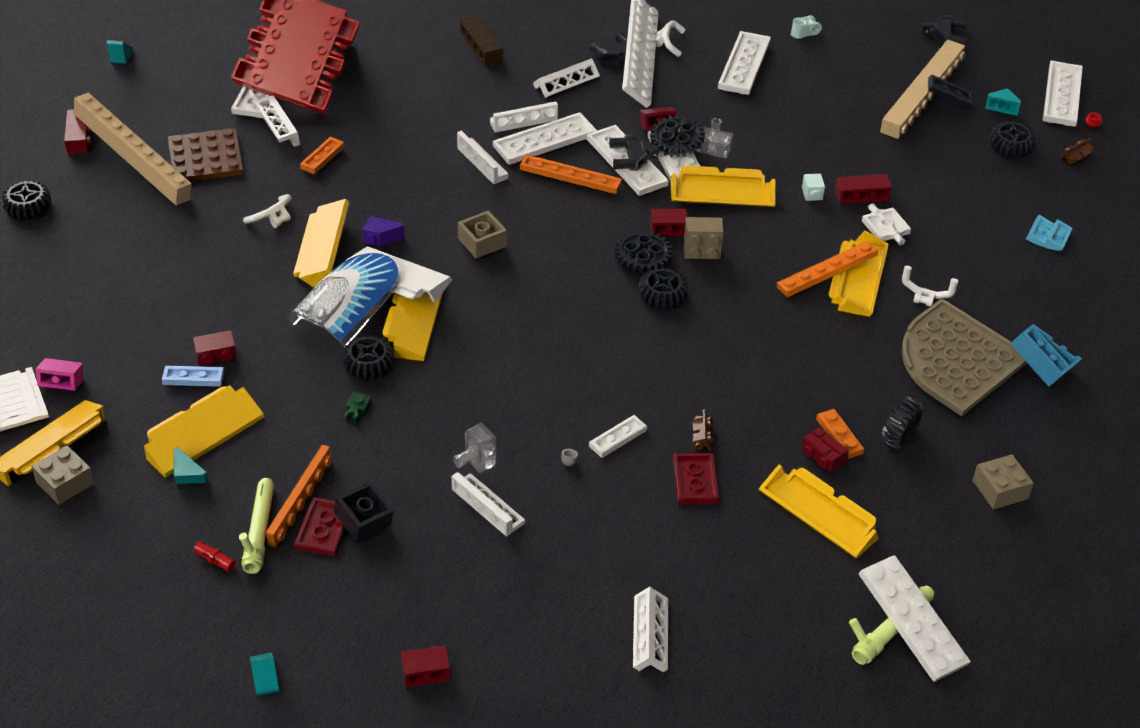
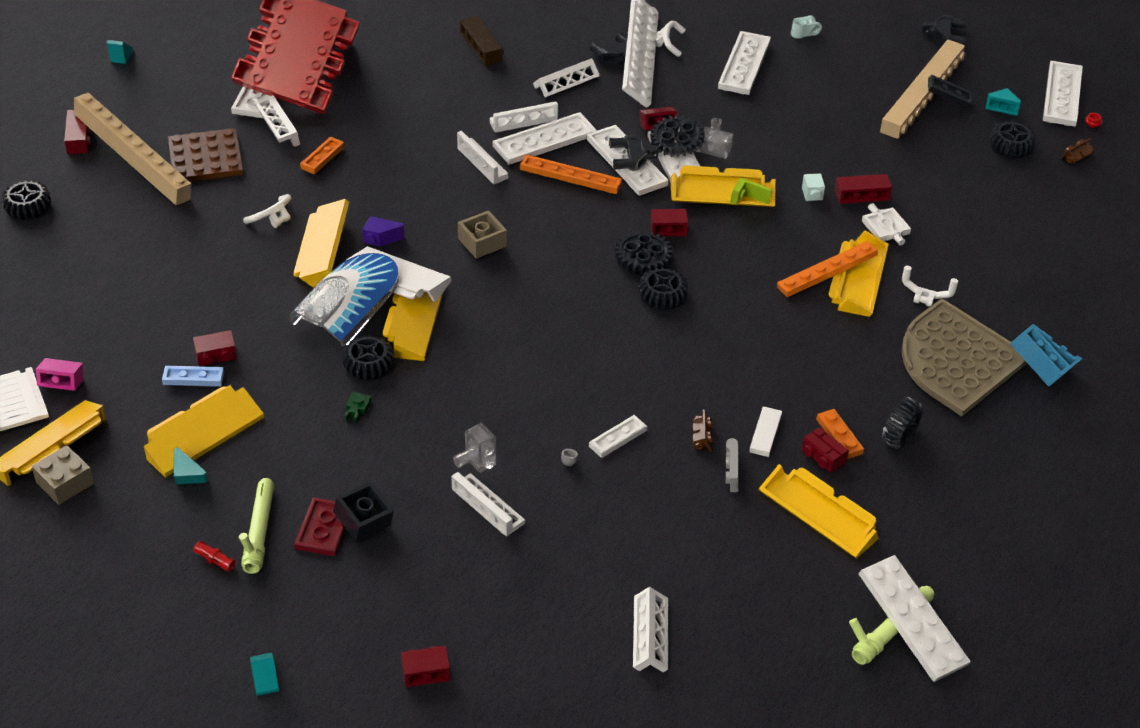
orange plate [266,445,332,548] -> none
dark red tile [673,453,719,504] -> none
dark tan brick [684,217,723,259] -> none
dark tan brick [973,455,1033,509] -> none
medium azure slope [1026,215,1073,251] -> none
none -> light grey hinge [726,438,738,492]
none -> lime bracket [730,177,772,205]
none -> white tile [749,407,782,457]

